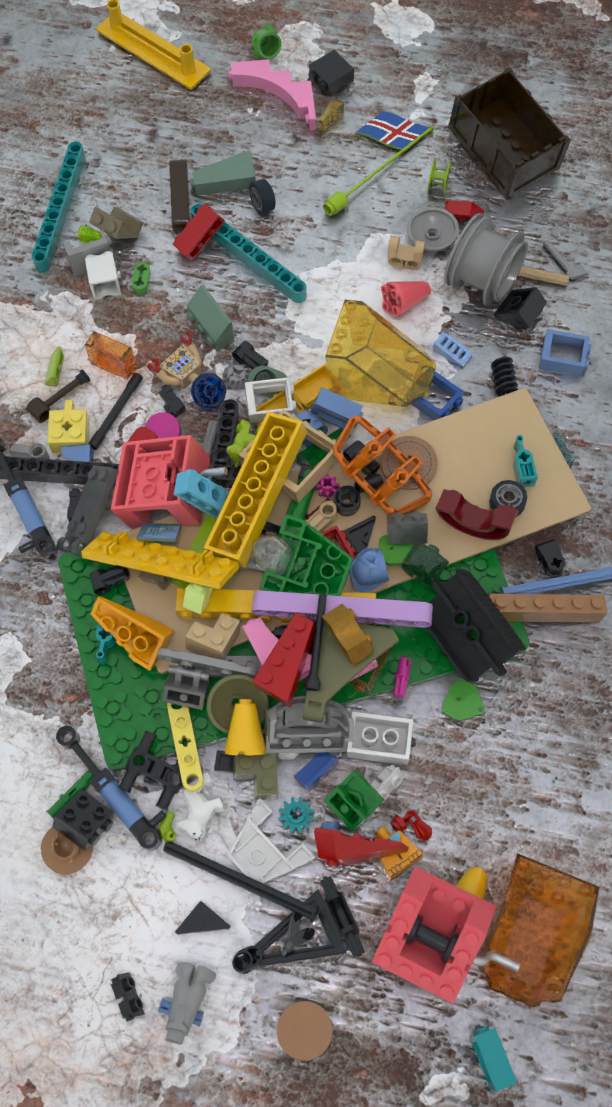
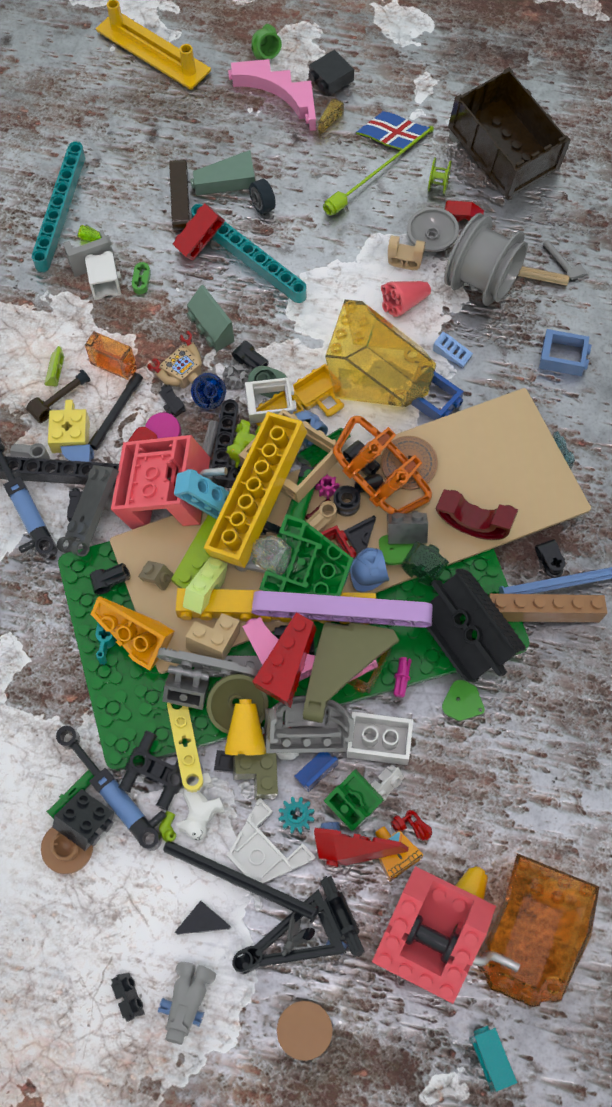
yellow piece [81,531,239,589] -> none
dark tan panel [89,207,144,239] -> none
piece [137,523,182,544] -> none
black piece [304,593,327,691] -> none
medium blue window [310,387,363,428] -> none
pearl gold brick [322,604,374,665] -> none
wheel [489,480,528,517] -> none
black piece [491,356,519,397] -> none
black slope [494,287,547,329] -> none
teal piece [513,435,538,487] -> none

